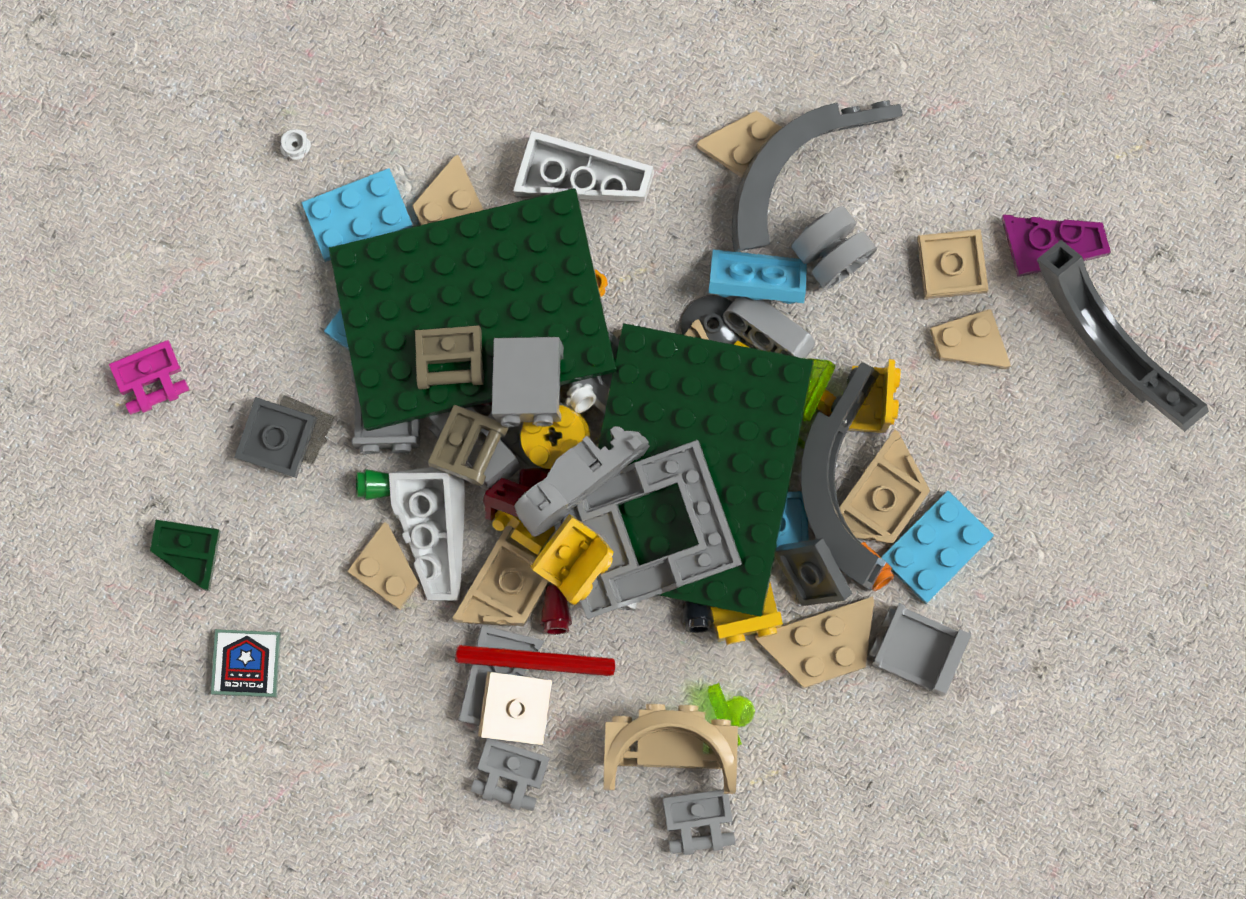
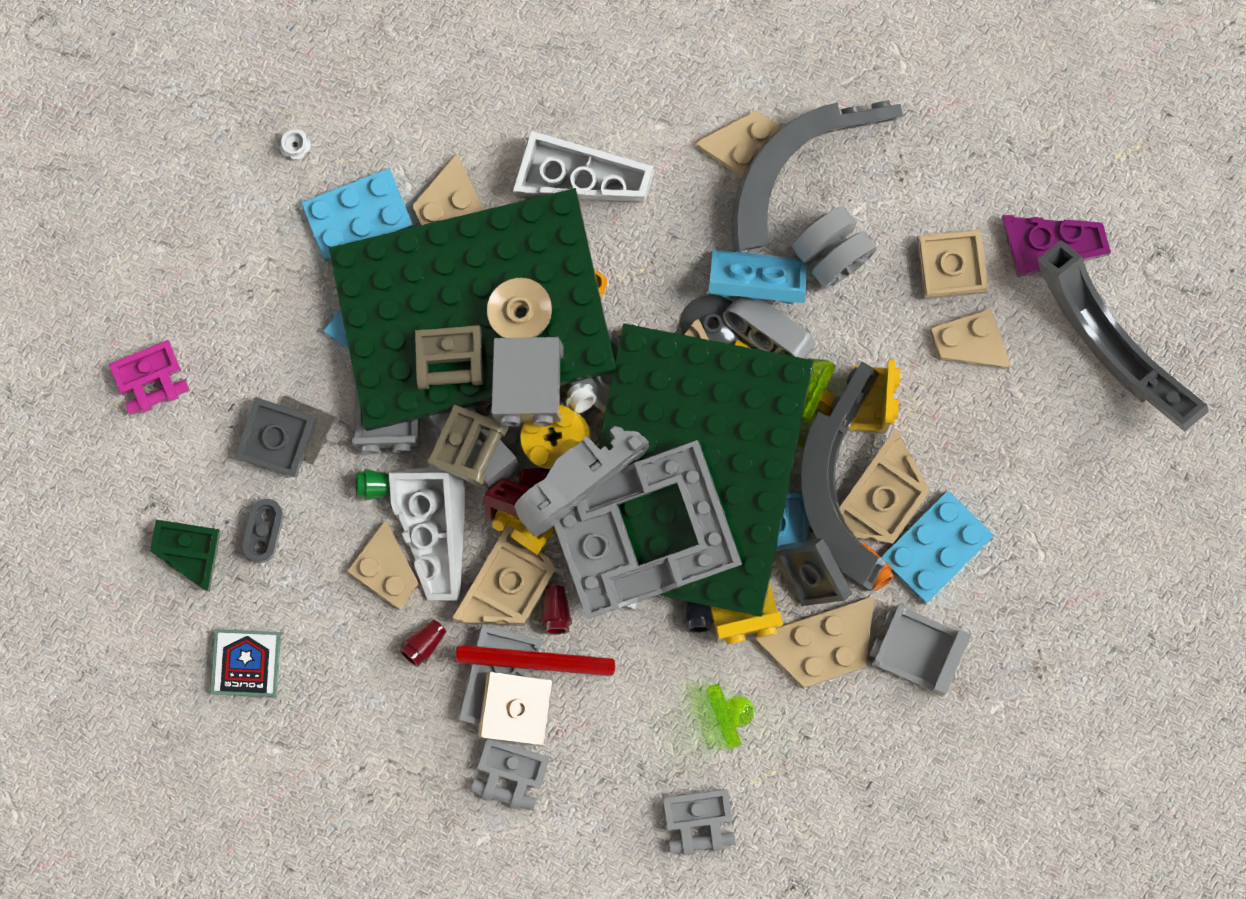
yellow bracket [530,514,614,605] -> none
tan piece [603,704,738,794] -> none
none -> dark grey plate [242,498,284,563]
none -> dark red cone [399,619,447,667]
none -> tan dish [487,278,552,338]

